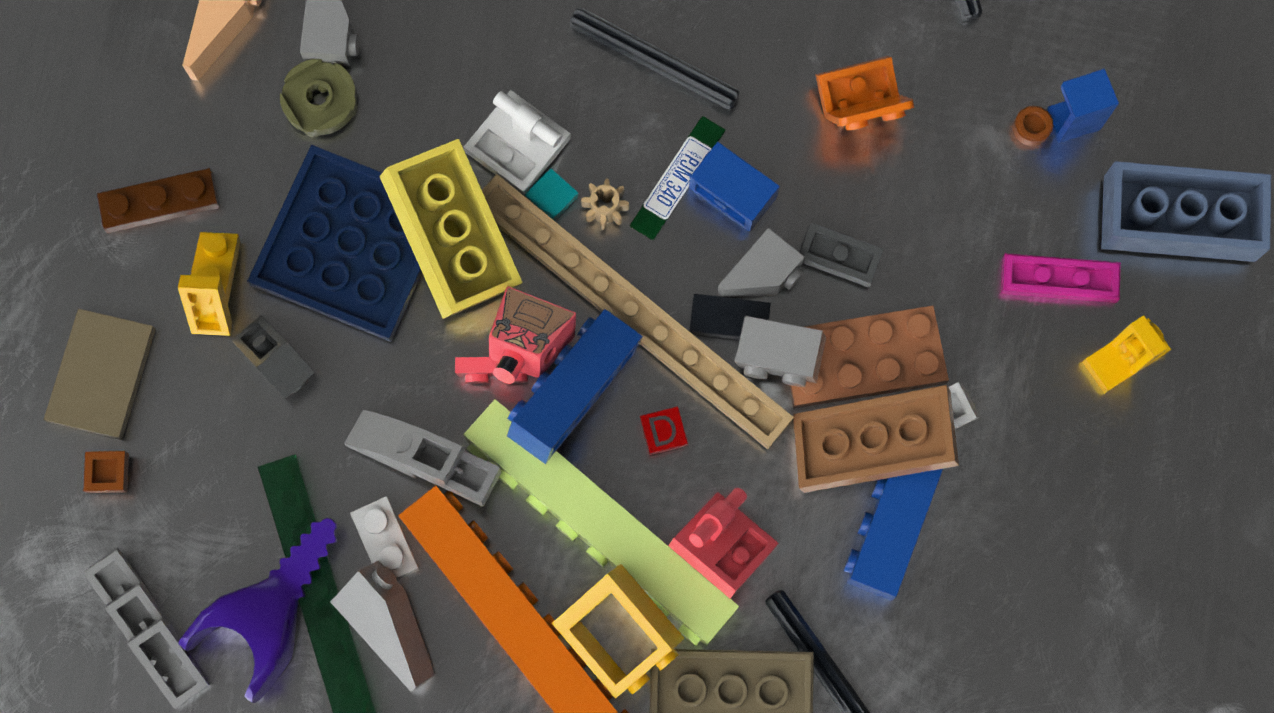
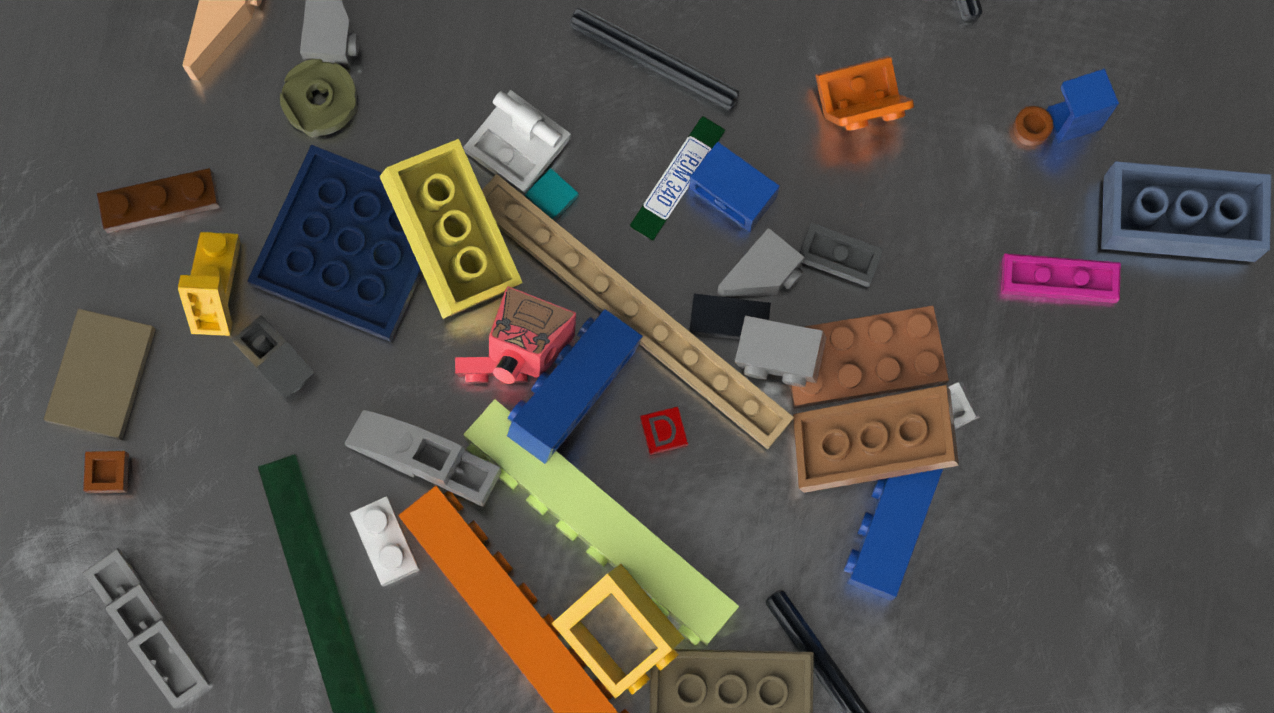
dark purple animal [178,518,337,703] -> none
light grey slope [331,560,435,692] -> none
tan gear [581,179,629,230] -> none
coral plate [668,488,779,598] -> none
yellow bracket [1082,315,1172,394] -> none

